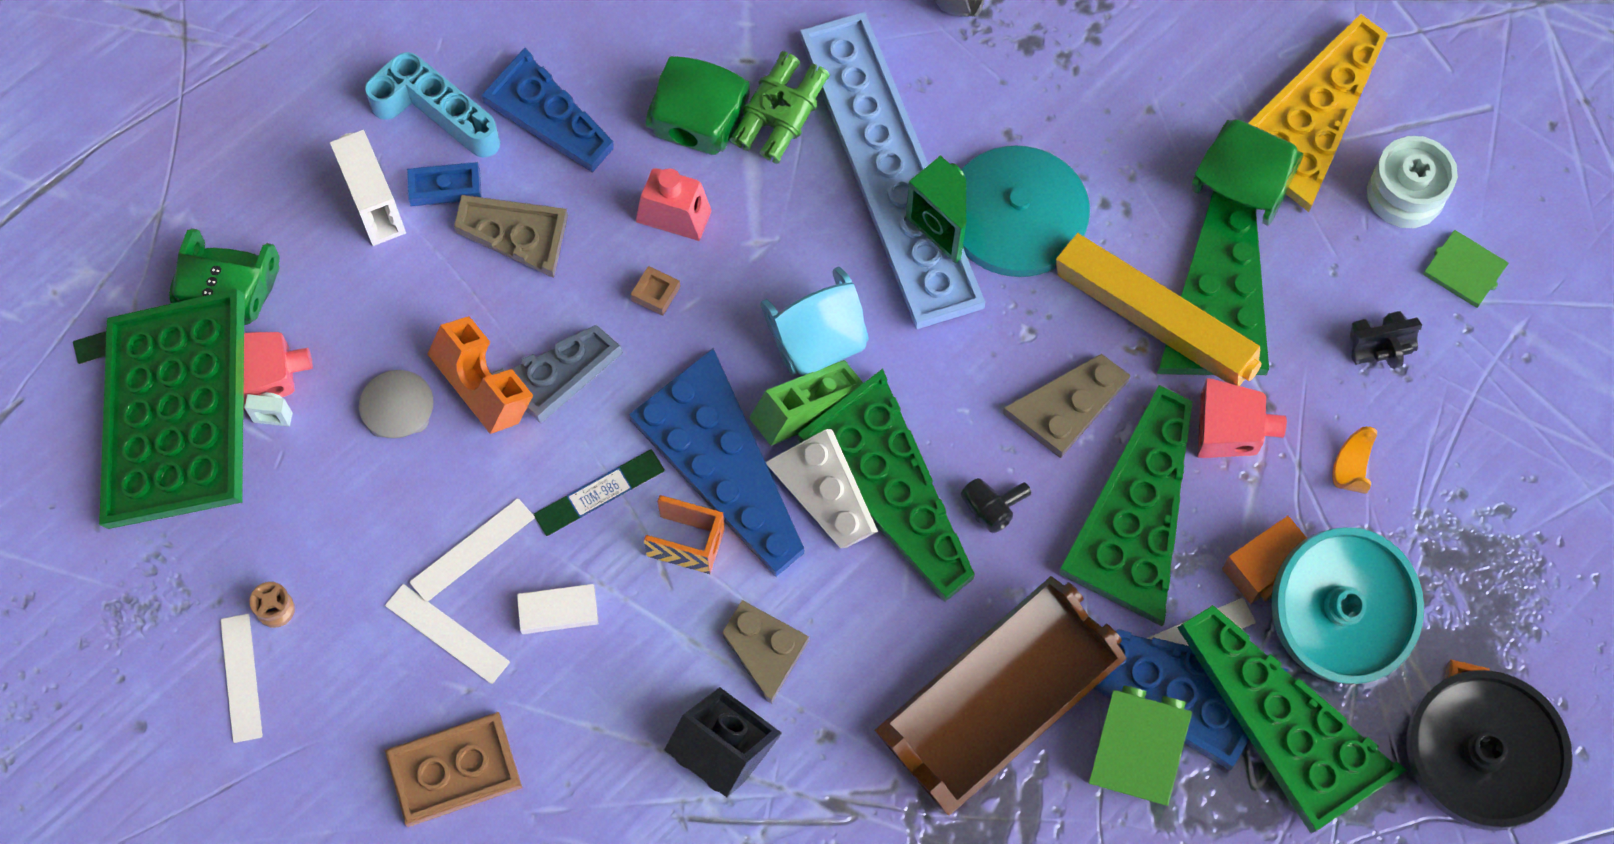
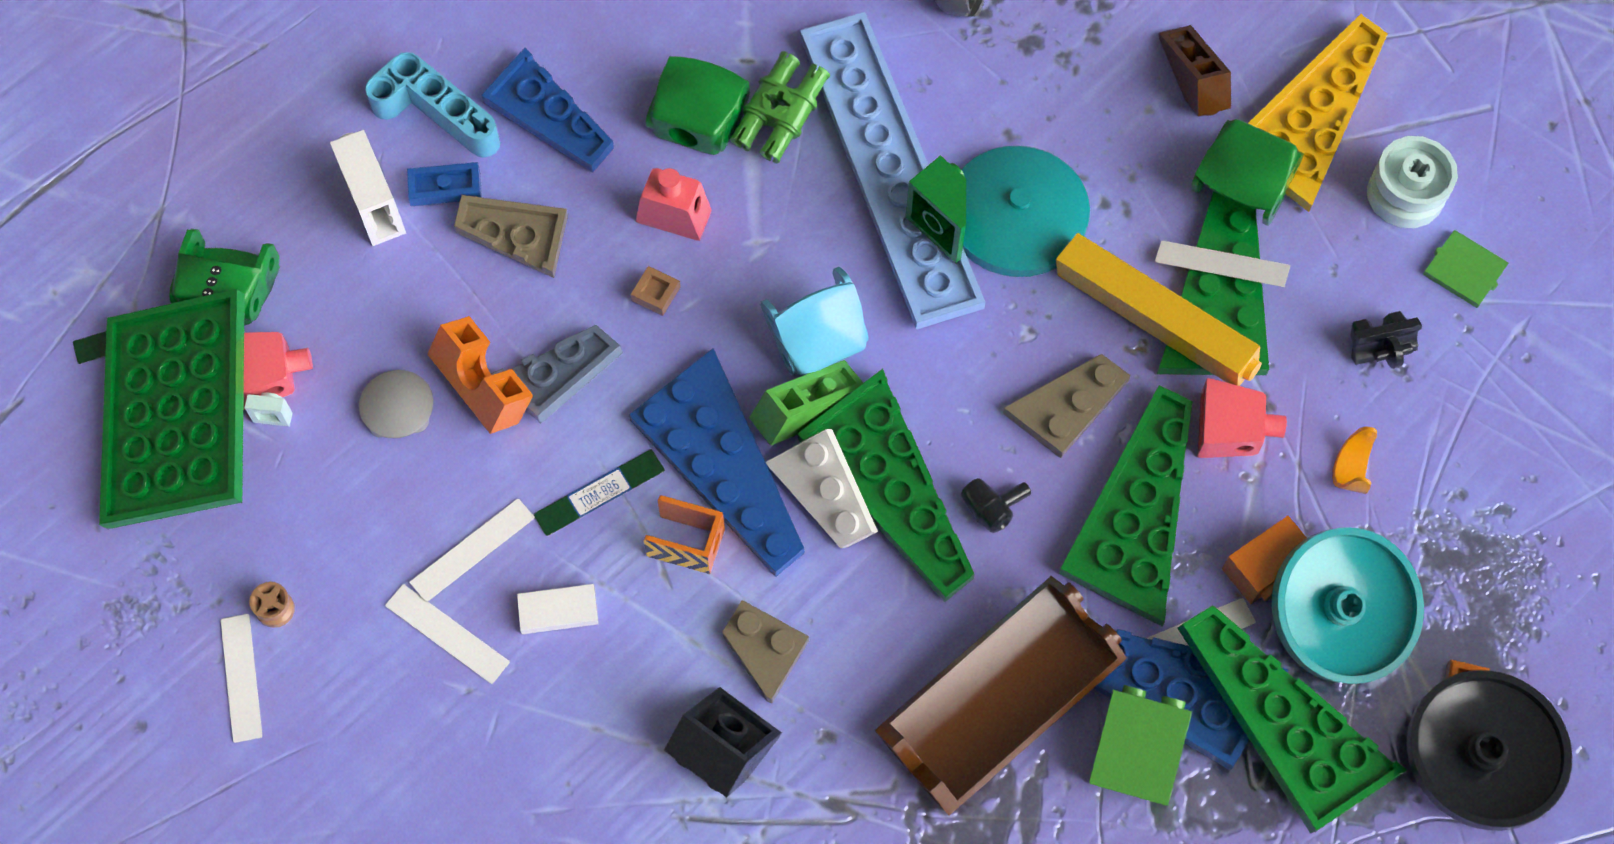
medium nougat tile [385,712,523,827] -> none
none -> white sticker [1155,241,1290,287]
none -> reddish brown slope [1159,25,1231,116]

